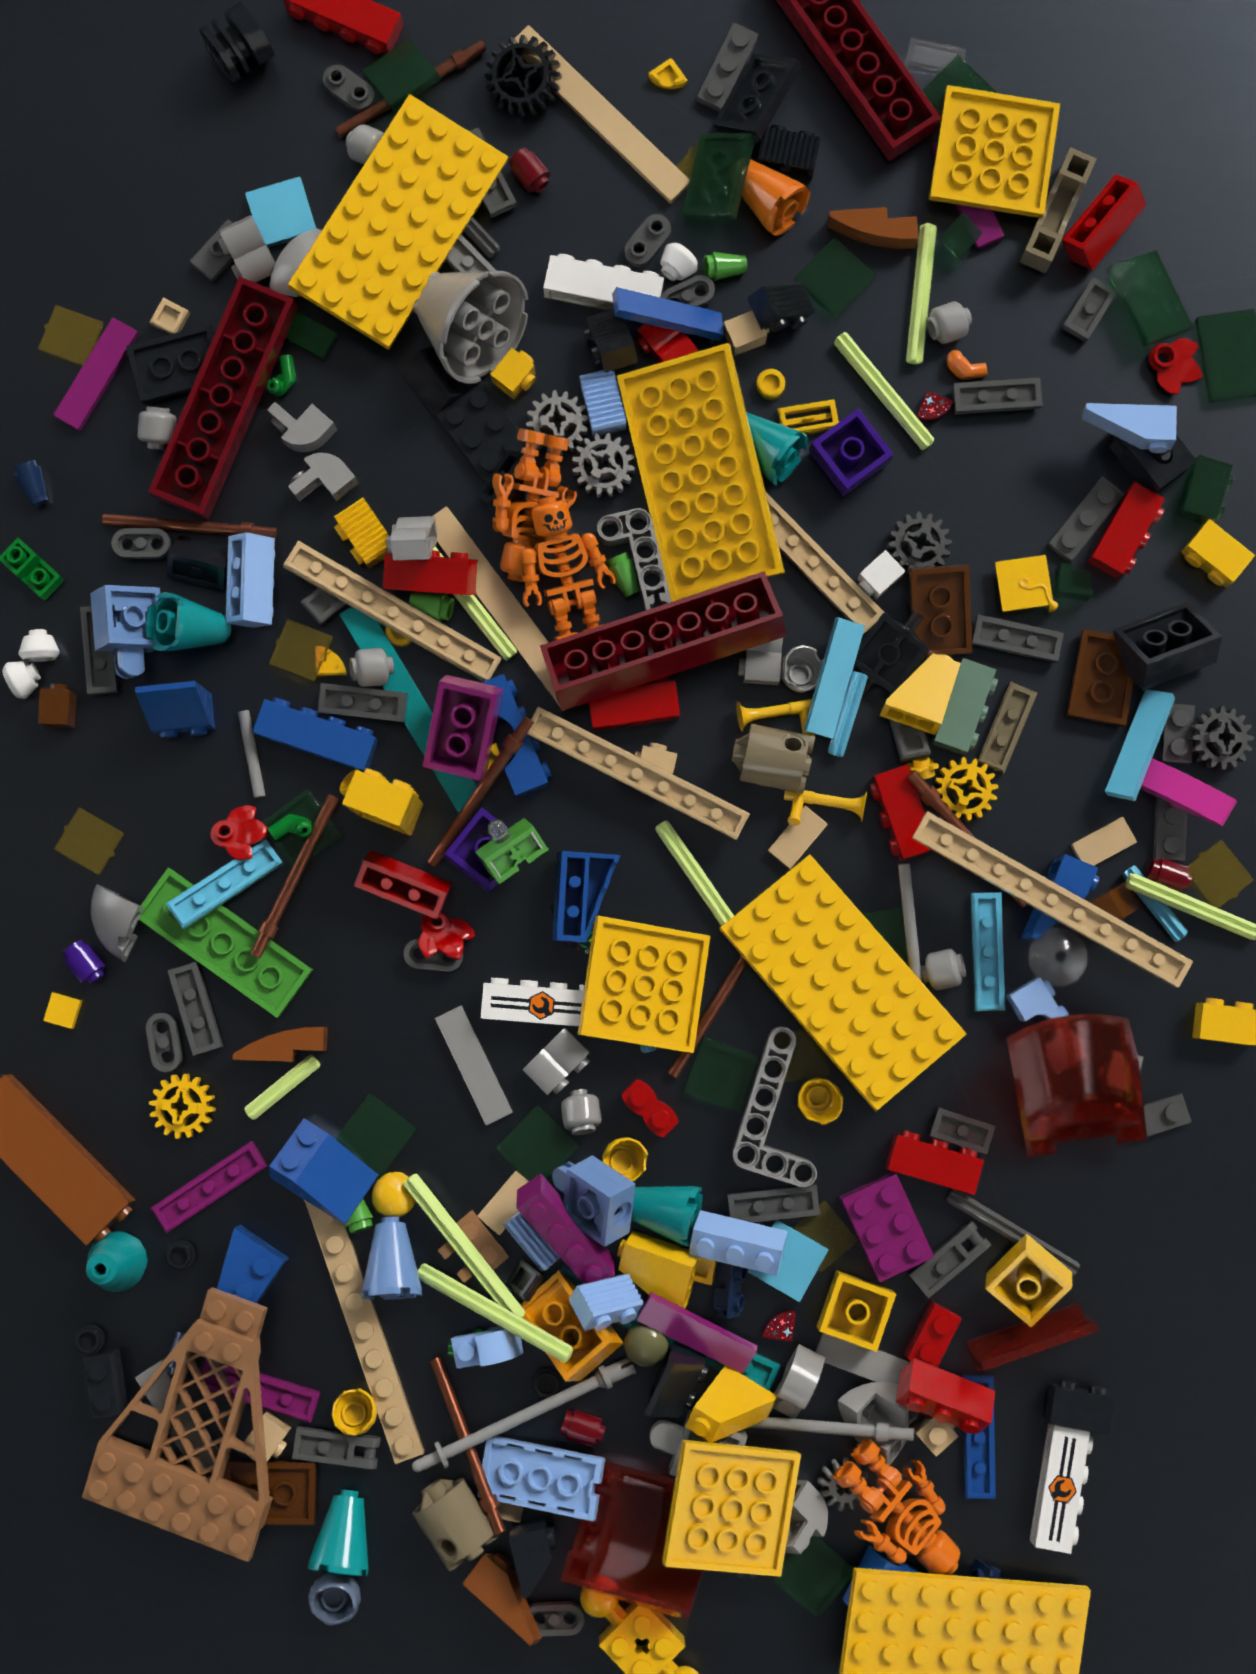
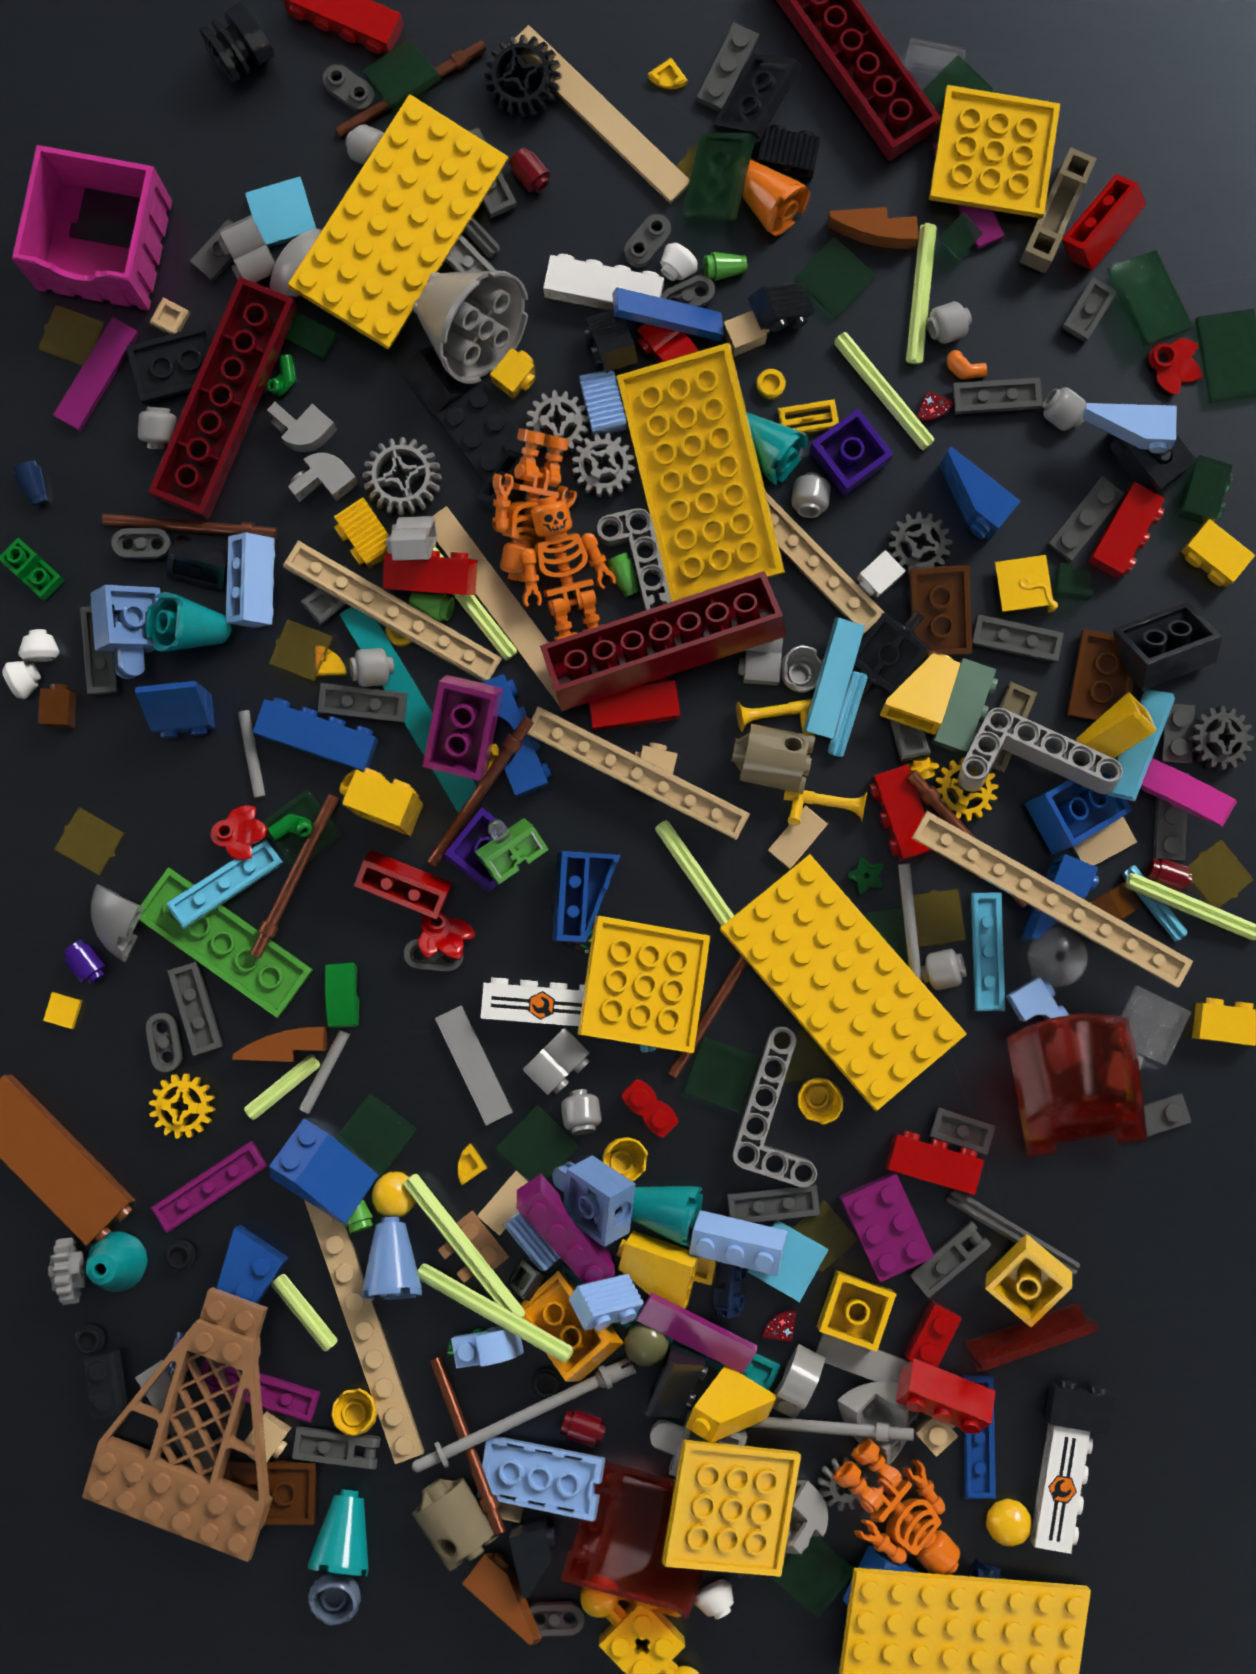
none -> dark pink piece [12,145,172,311]
none -> light grey gear [48,1237,87,1305]
none -> yellowish green axle [271,1273,338,1351]
none -> light grey bar [299,1029,350,1114]
none -> green slope [325,962,360,1029]
none -> light grey gear [362,437,442,516]
none -> yellow tile [458,1143,487,1185]
none -> white cone [694,1579,734,1620]
none -> light grey head [791,472,831,518]
none -> dark green plate [846,857,883,895]
none -> clear yellow piece [913,889,966,947]
none -> blue slope [939,446,1021,541]
none -> light grey beam [958,708,1123,794]
none -> yellow hair [986,1498,1032,1547]
none -> blue slope [1024,773,1132,855]
none -> light grey head [1042,387,1086,431]
none -> yellow slope [1076,692,1157,758]
none -> clear plate [1110,986,1191,1065]

